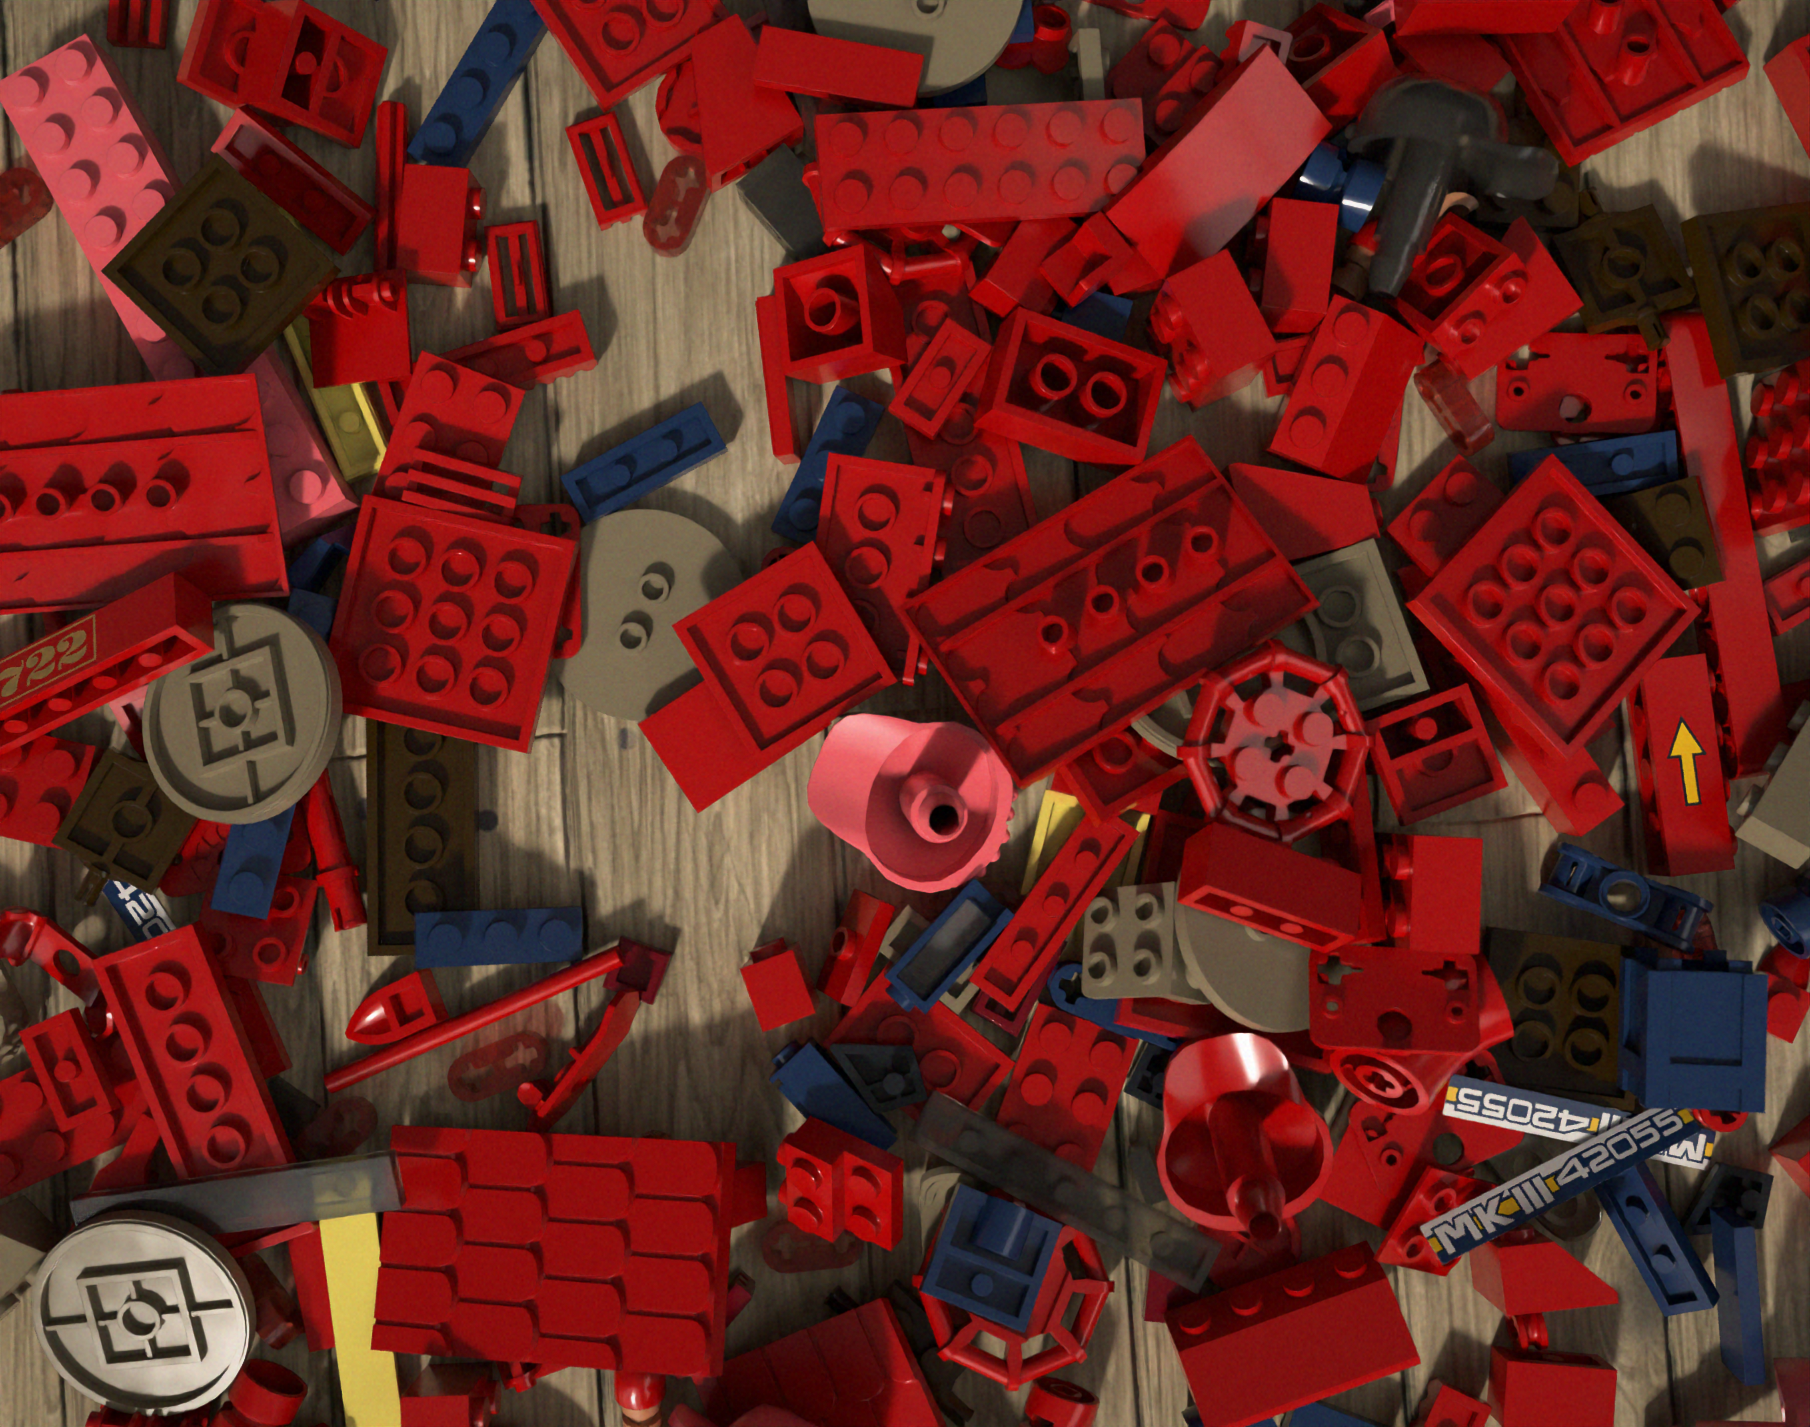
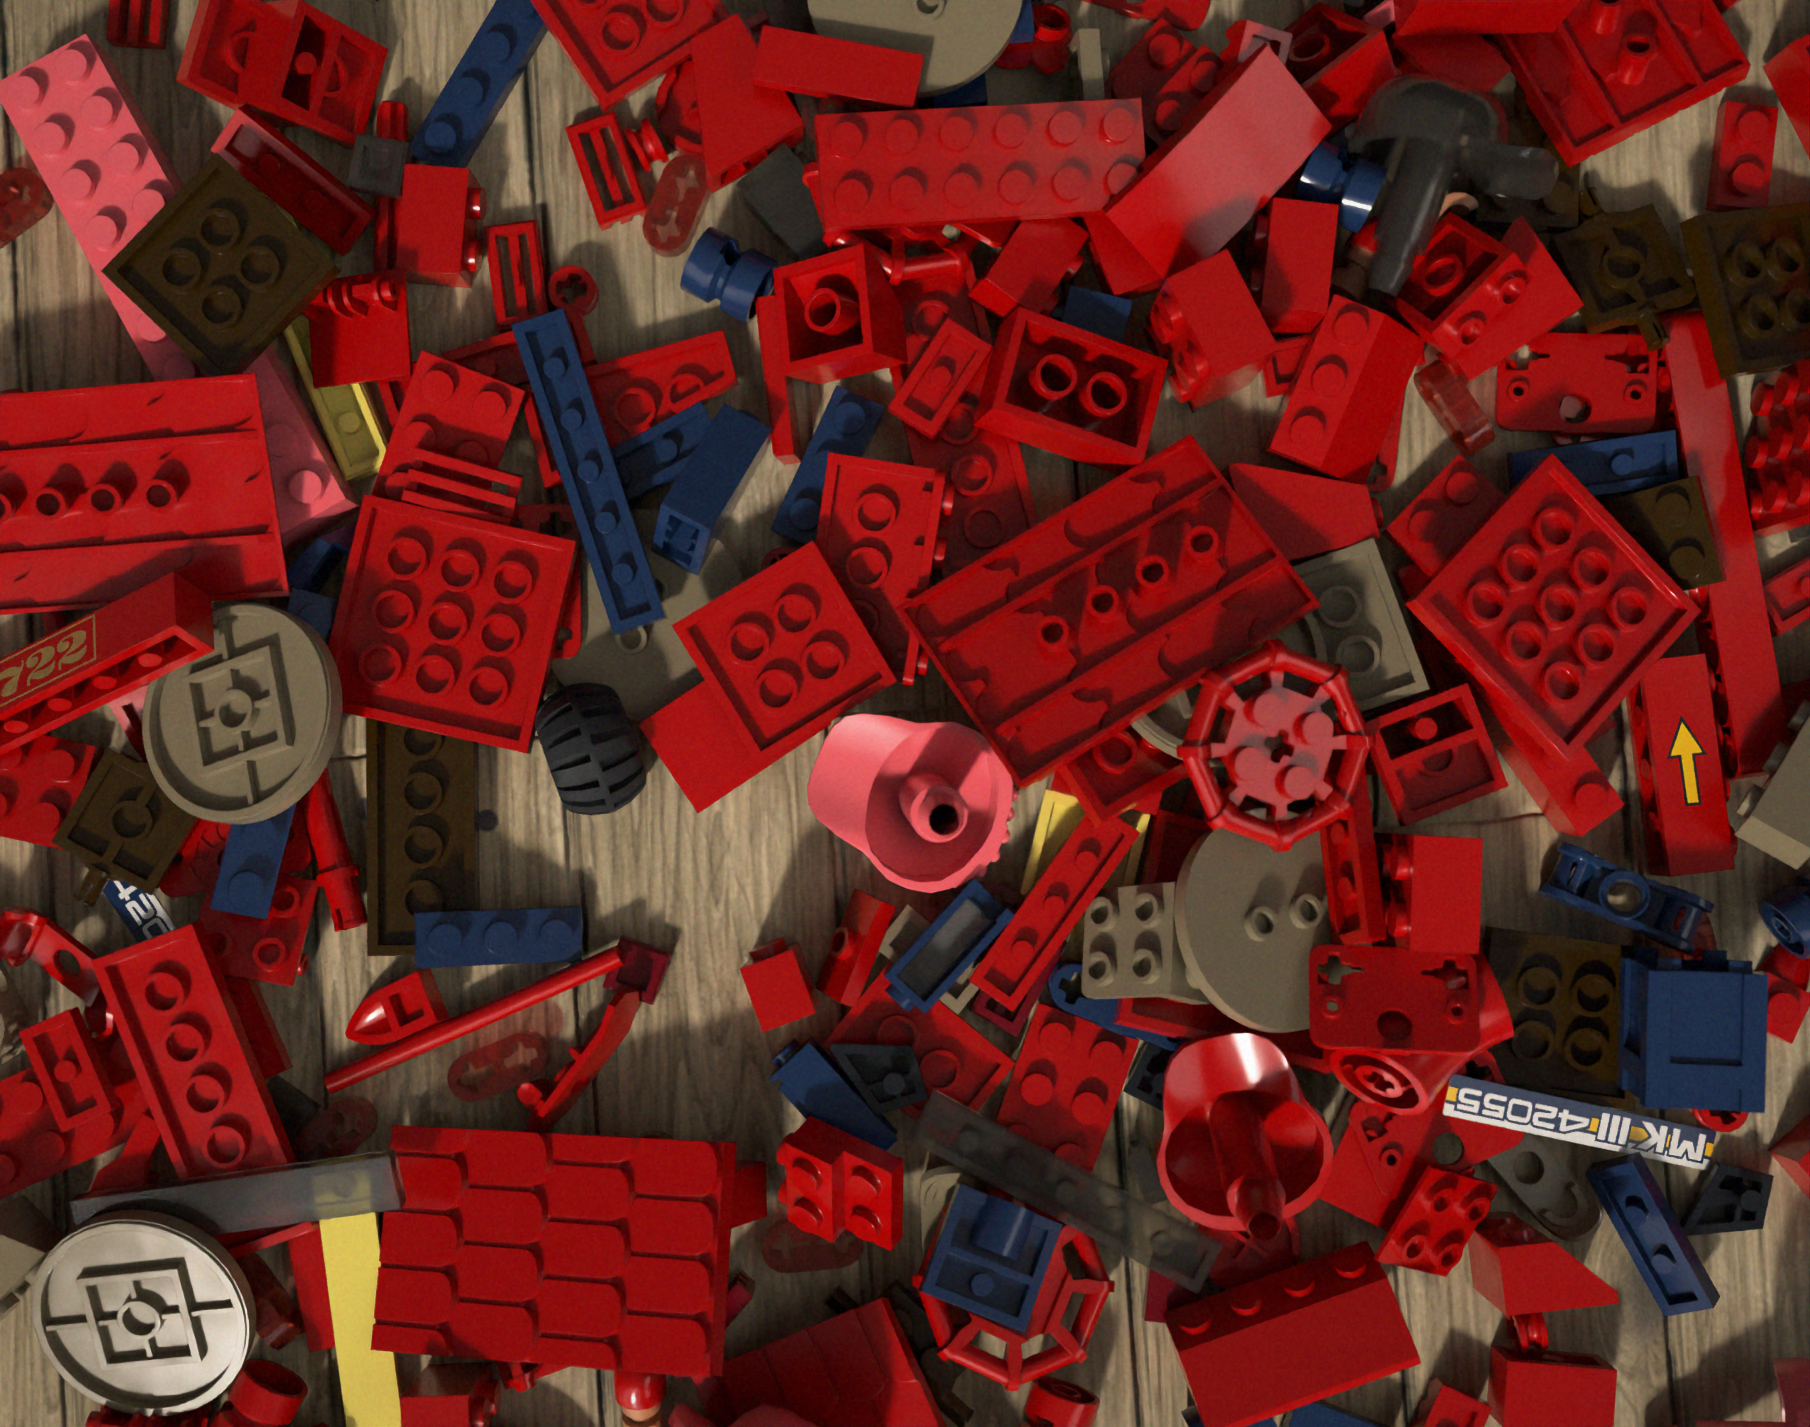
red panel [1039,210,1135,310] -> none
red brick [1177,822,1363,953] -> none
sticker [1420,1108,1701,1264] -> none
dark blue tile [1710,1206,1766,1386] -> none
none -> clear smoke tile [347,133,414,200]
none -> dark blue plate [511,308,668,635]
none -> red wing [519,330,739,491]
none -> black wheel [535,682,647,816]
none -> red bush [548,265,599,317]
none -> red bush [623,117,669,173]
none -> dark blue slope [651,403,772,576]
none -> dark blue wheel [680,227,779,324]
none -> red plate [1706,101,1779,212]

